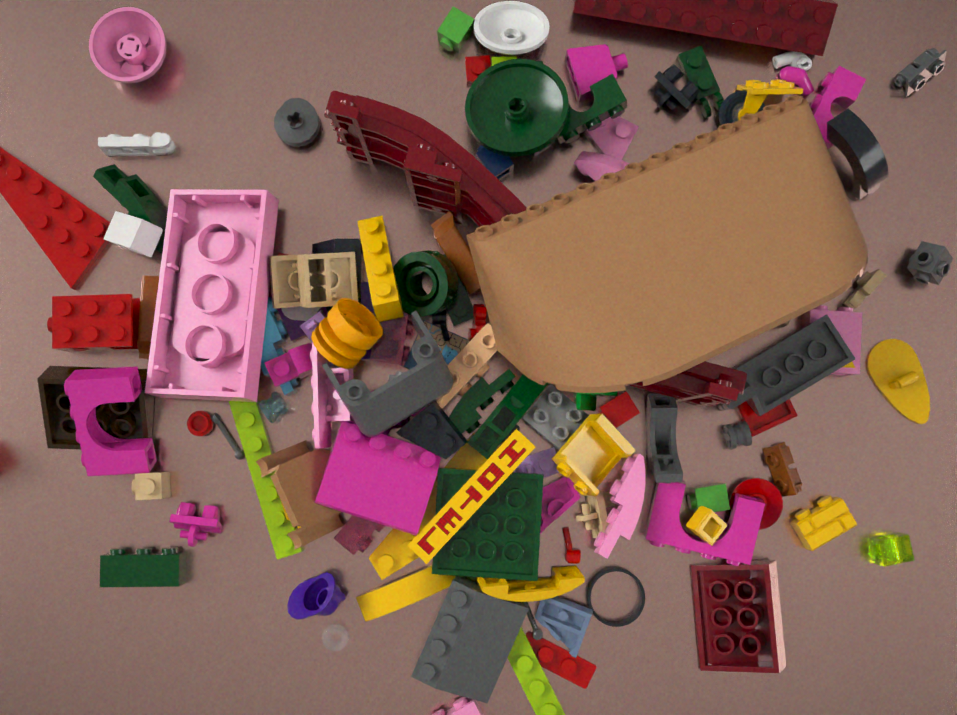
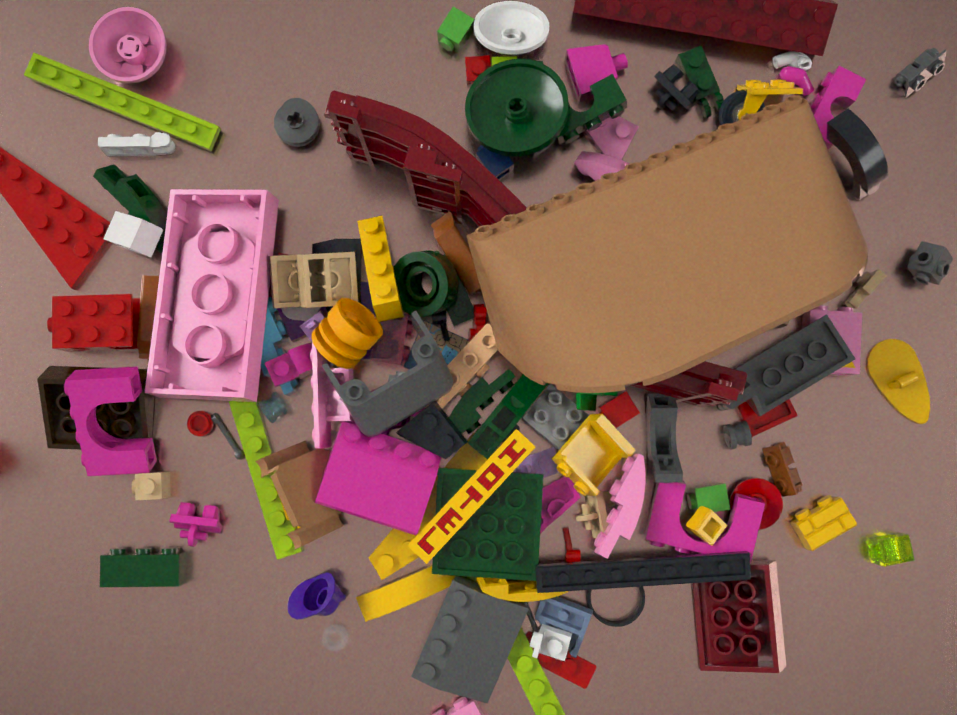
clear pink brick [333,515,385,555] -> none
none -> lime plate [24,53,221,152]
none -> white bracket [530,624,572,661]
none -> black tile [535,551,751,593]

